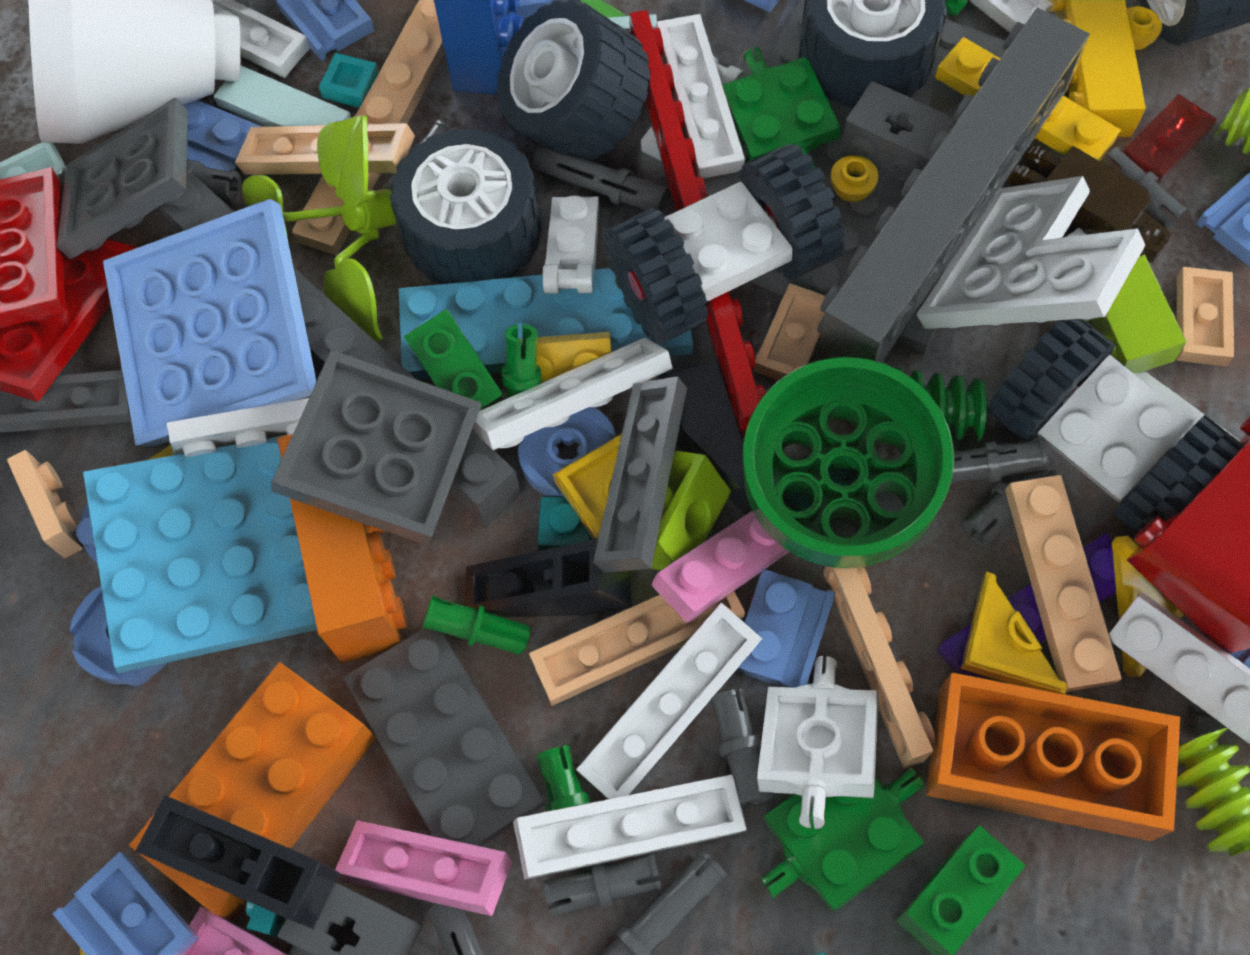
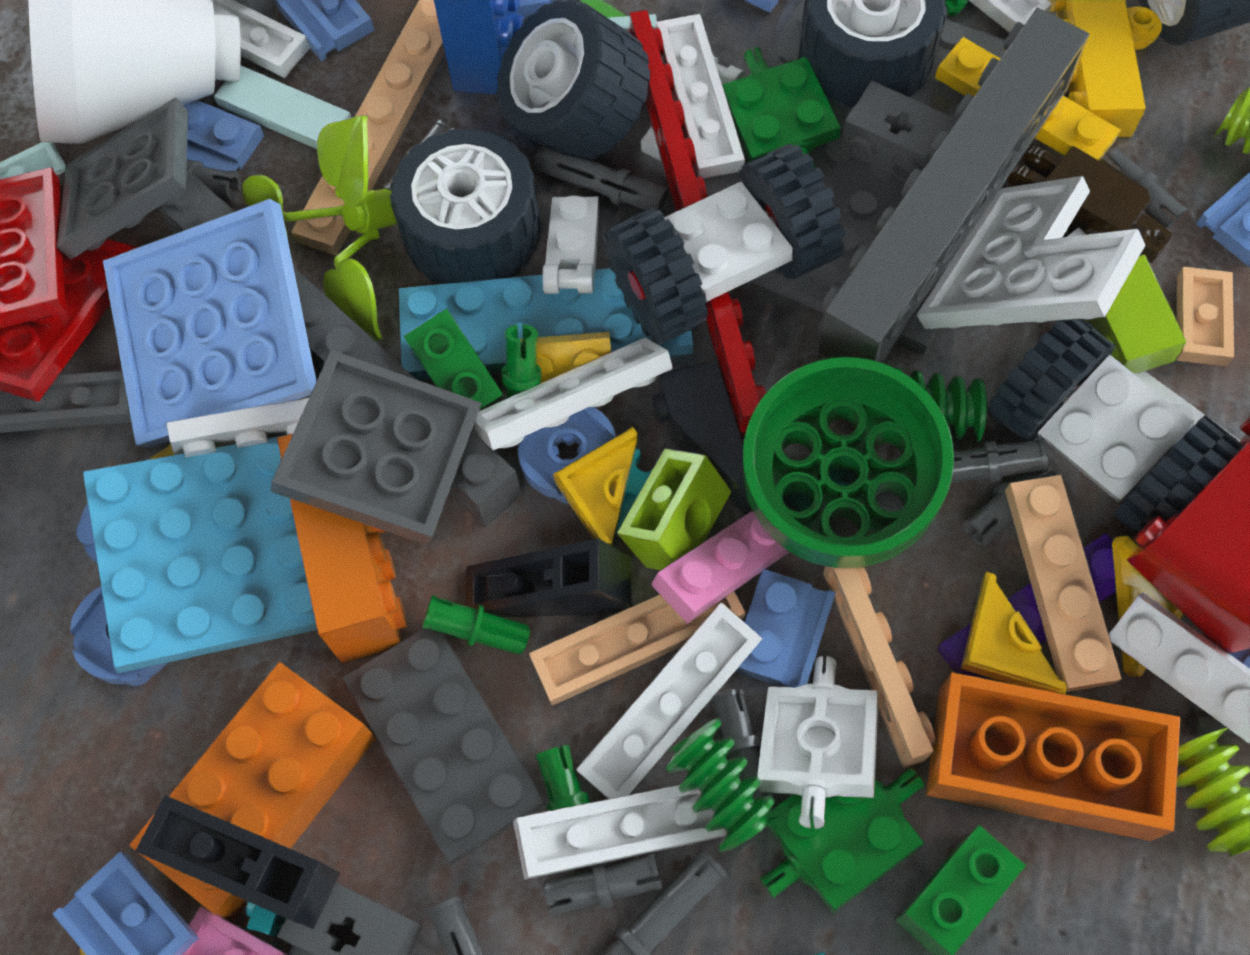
light nougat plate [7,450,83,559] -> none
light nougat plate [235,123,415,175] -> none
teal plate [319,53,379,108] -> none
bright pink plate [335,820,512,916] -> none
teal plate [538,497,591,551] -> none
dark grey plate [593,376,687,573] -> none
light nougat plate [753,283,825,381] -> none
yellow plate [830,155,879,202] -> none
clear red plate [1123,94,1217,184] -> none
none -> green piece [665,718,780,852]

